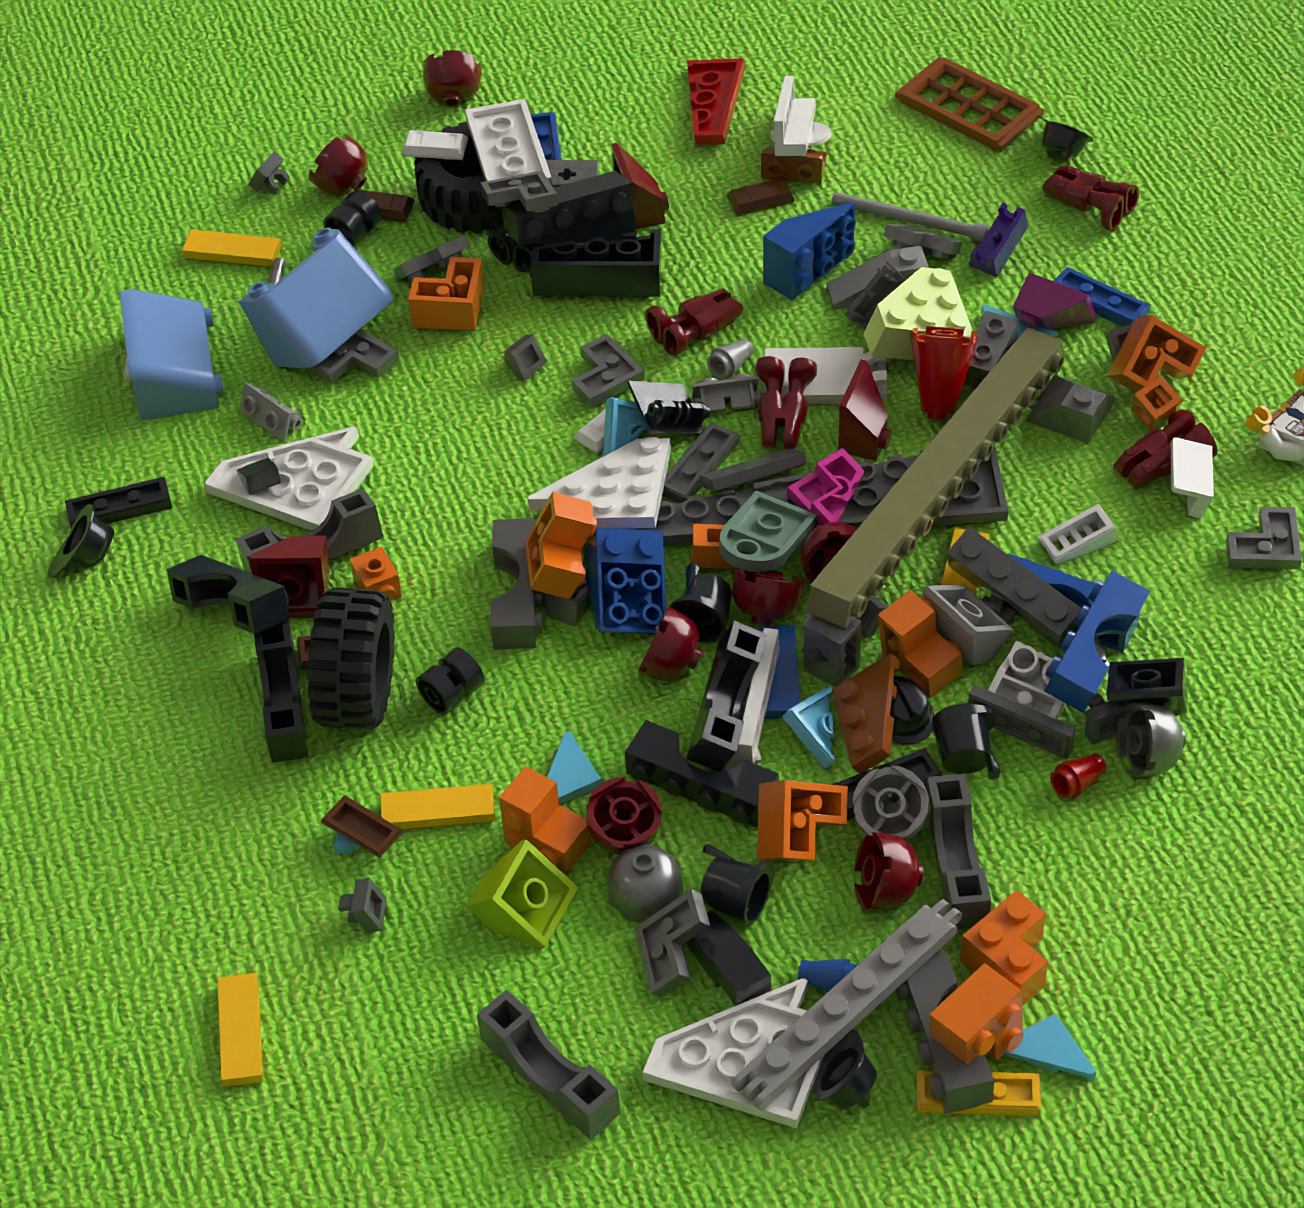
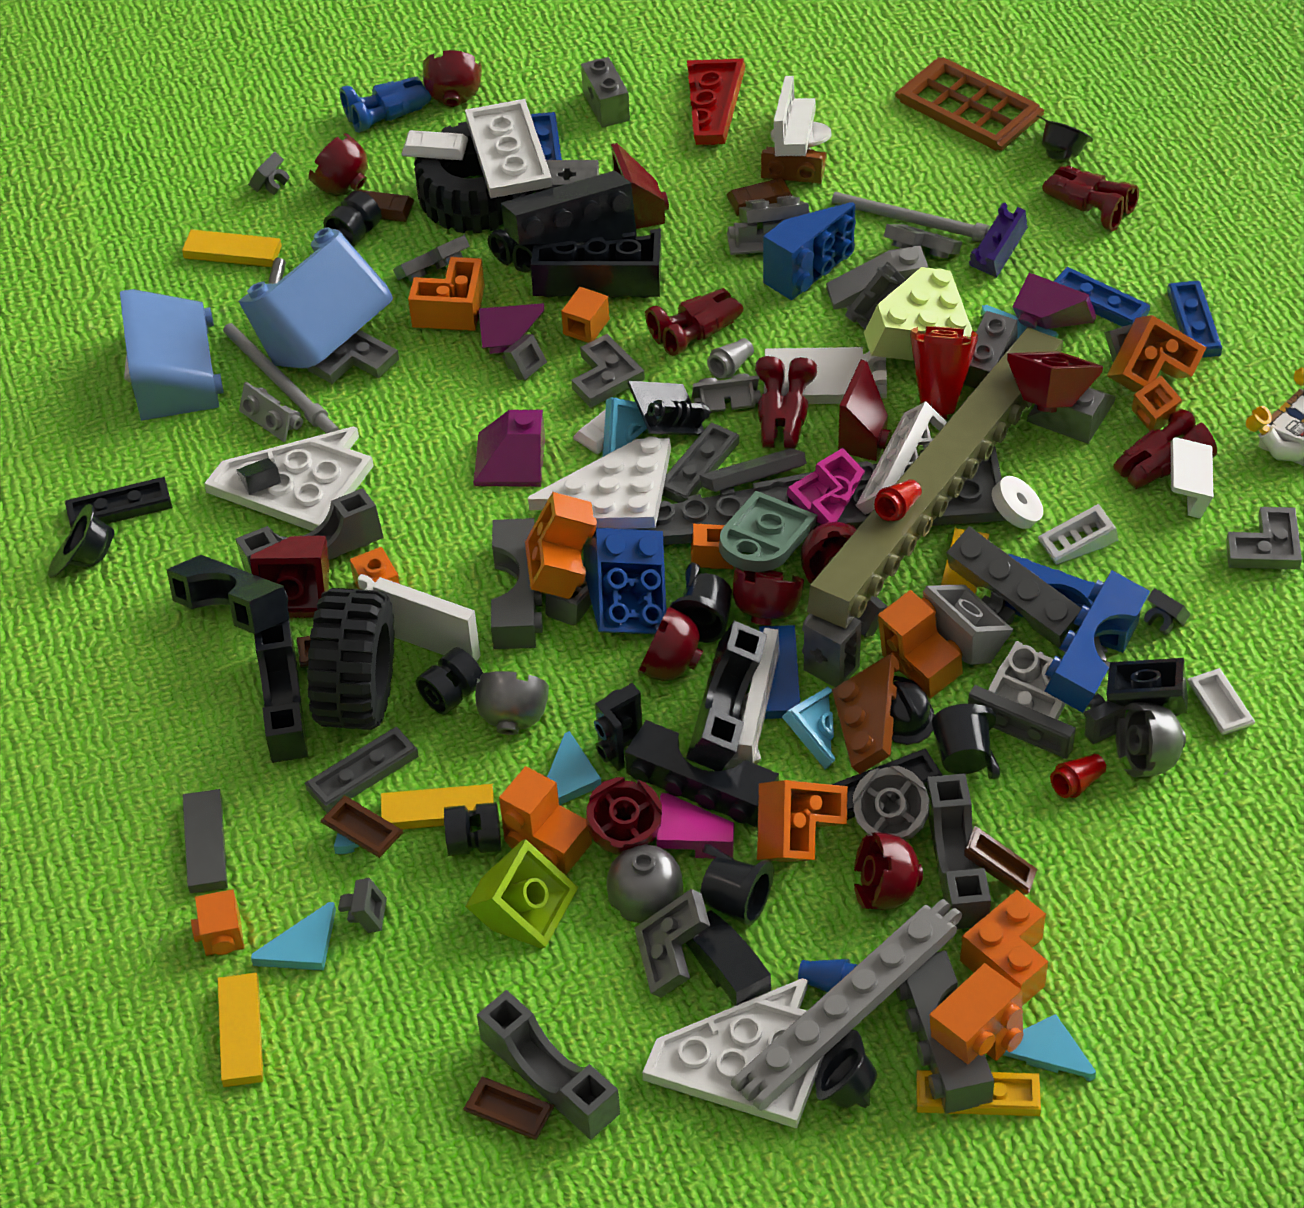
flat silver plate [480,170,558,213] -> none
none -> dark grey tile [183,789,228,893]
none -> orange brick [191,889,244,956]
none -> light grey bar [223,323,340,433]
none -> medium azure tile [251,902,336,970]
none -> dark grey tile [305,726,419,813]
none -> blue piece [339,77,431,133]
none -> white tile [358,574,481,662]
none -> black wheel [444,802,501,856]
none -> reddish brown tile [463,1076,554,1140]
none -> magenta slope [473,410,545,487]
none -> flat silver cylinder [475,671,549,735]
none -> magenta slope [479,303,544,354]
none -> orange brick [561,287,610,343]
none -> brick [581,57,630,127]
none -> black bracket [594,683,642,771]
none -> dark pink slope [657,793,735,859]
none -> light grey hinge [727,219,785,255]
none -> flat silver plate [739,196,809,224]
none -> white fence [856,402,947,515]
none -> red cone [874,479,922,521]
none -> reddish brown tile [964,826,1037,895]
none -> white piece [991,476,1043,529]
none -> dark red slope [1007,351,1103,413]
none -> dark grey tile [1144,588,1191,635]
none -> blue tile [1167,280,1222,358]
none -> white tile [1187,668,1255,736]

